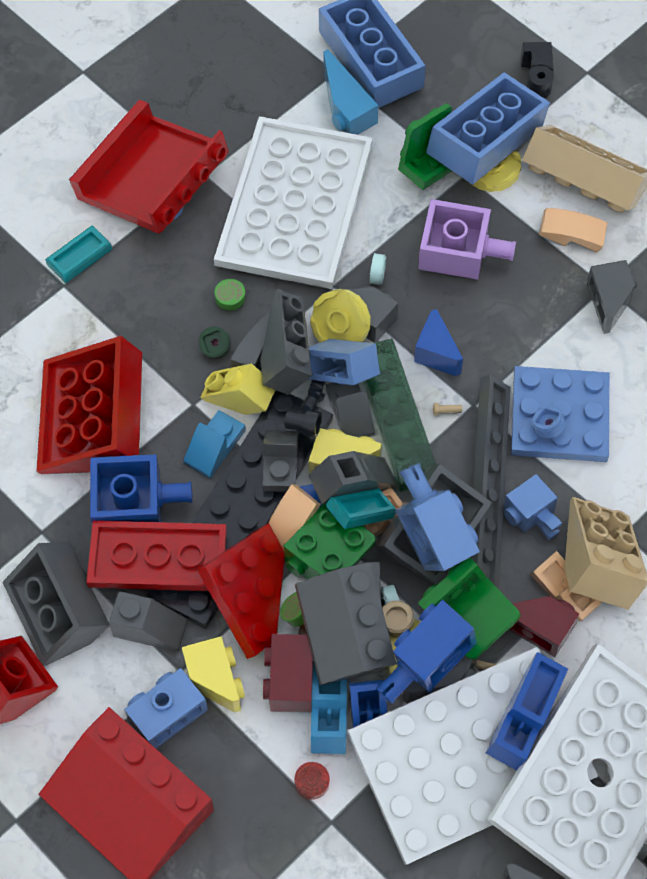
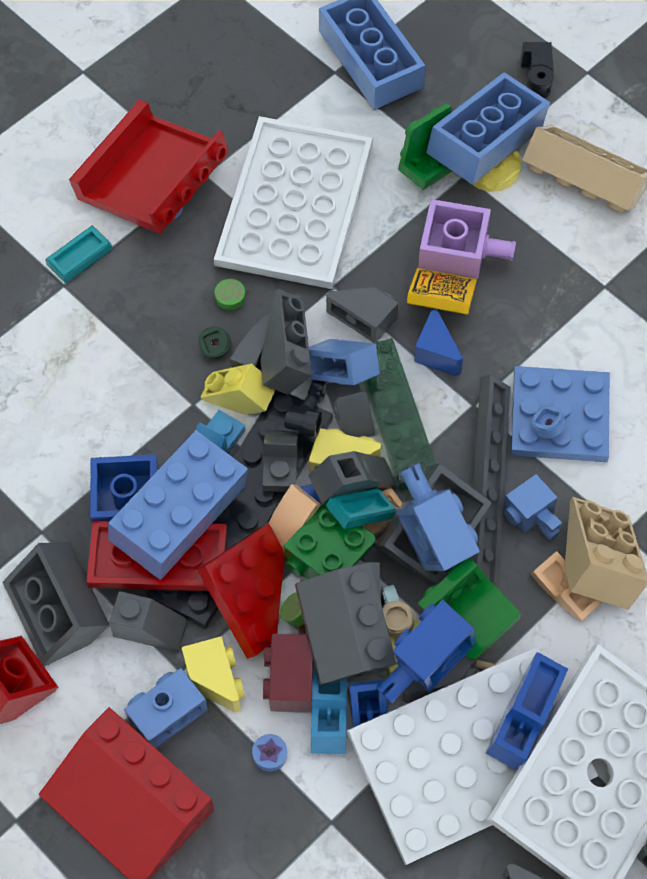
red slope [36,336,142,474] -> none
clear red tile [294,762,330,800] -> none
light yellow tile [310,289,370,342] -> none
dark azure slope [323,49,378,135] -> none
light aqua tile [370,253,386,285] -> none
tan piece [433,403,462,415] -> none
dark red slope [509,596,579,658] -> none
light nougat slope [539,208,608,252] -> none
dark grey slope [587,260,637,334] -> none
none -> medium blue brick [108,430,248,580]
none -> medium blue tile [252,734,287,772]
none -> yellow tile [407,268,477,315]

